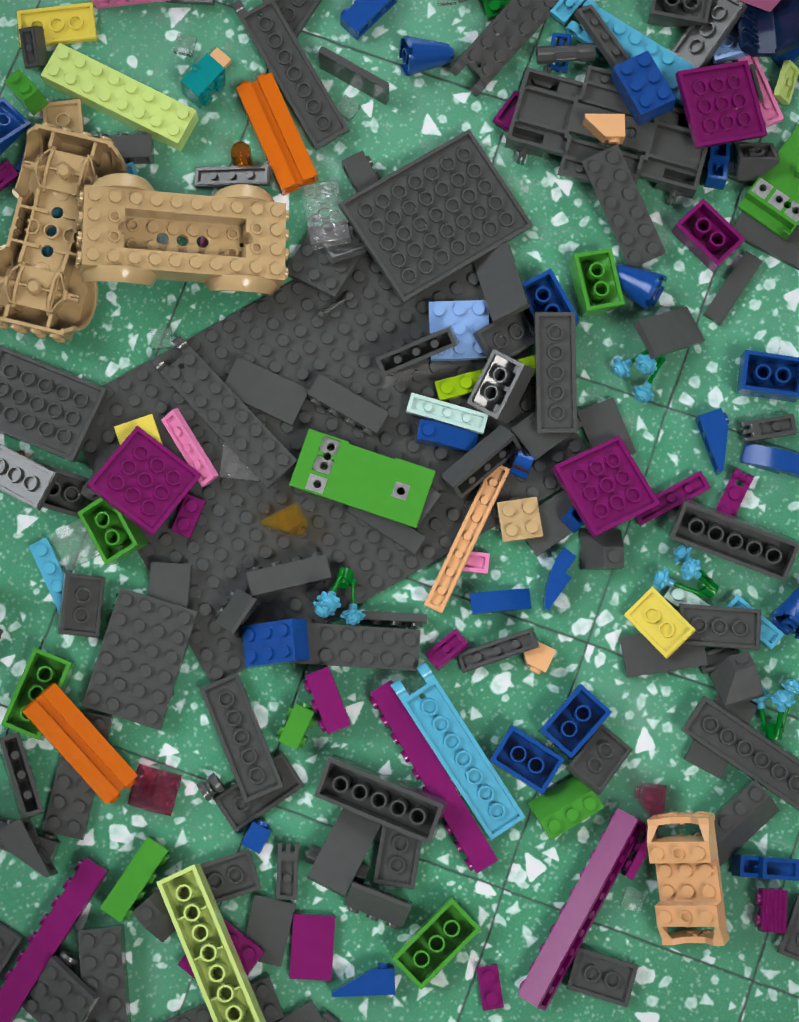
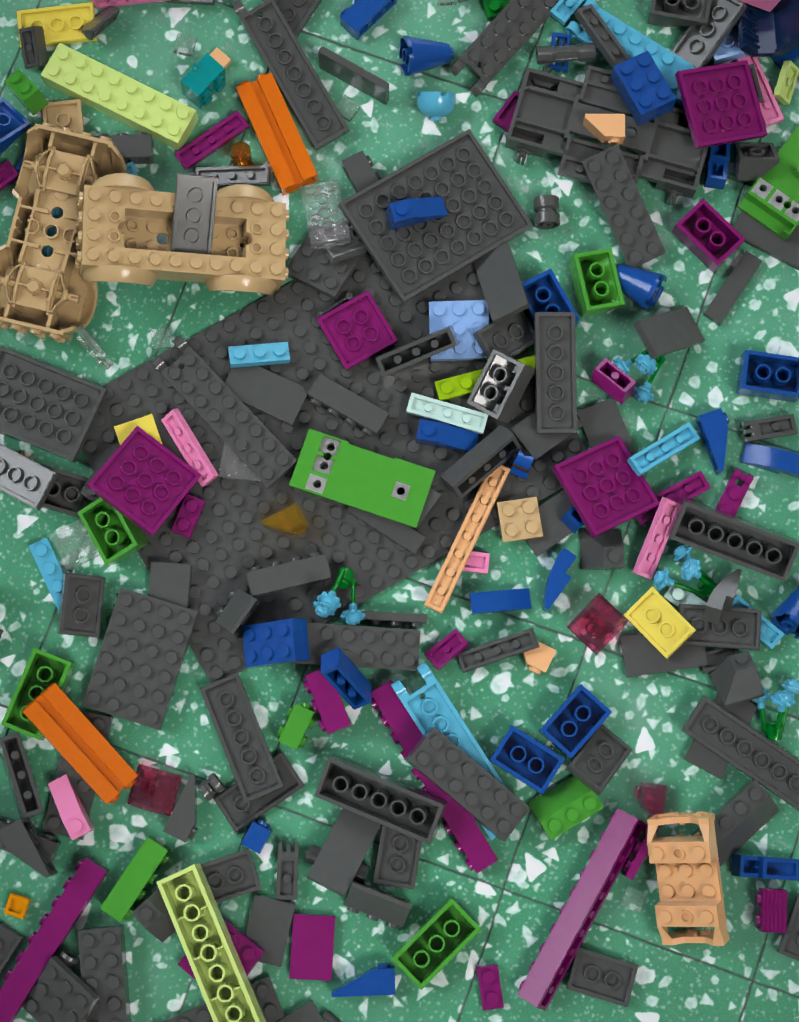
none -> light orange tile [4,892,31,919]
none -> bright pink slope [48,774,95,840]
none -> clear plate [76,325,114,370]
none -> dark grey slope [81,7,120,41]
none -> dark grey slope [163,774,198,842]
none -> dark grey tile [170,173,218,255]
none -> magenta plate [174,110,249,171]
none -> medium azure plate [228,342,290,368]
none -> magenta plate [316,291,398,371]
none -> blue brick [321,647,372,710]
none -> blue slope [386,197,448,230]
none -> dark grey brick [404,727,531,841]
none -> medium azure cylinder [417,91,456,121]
none -> dark grey wheel [533,195,560,229]
none -> clear pink slope [567,593,629,655]
none -> magenta brick [591,358,636,405]
none -> medium azure plate [627,422,700,477]
none -> bright pink plate [632,497,682,580]
none -> dark grey slope [702,569,742,624]

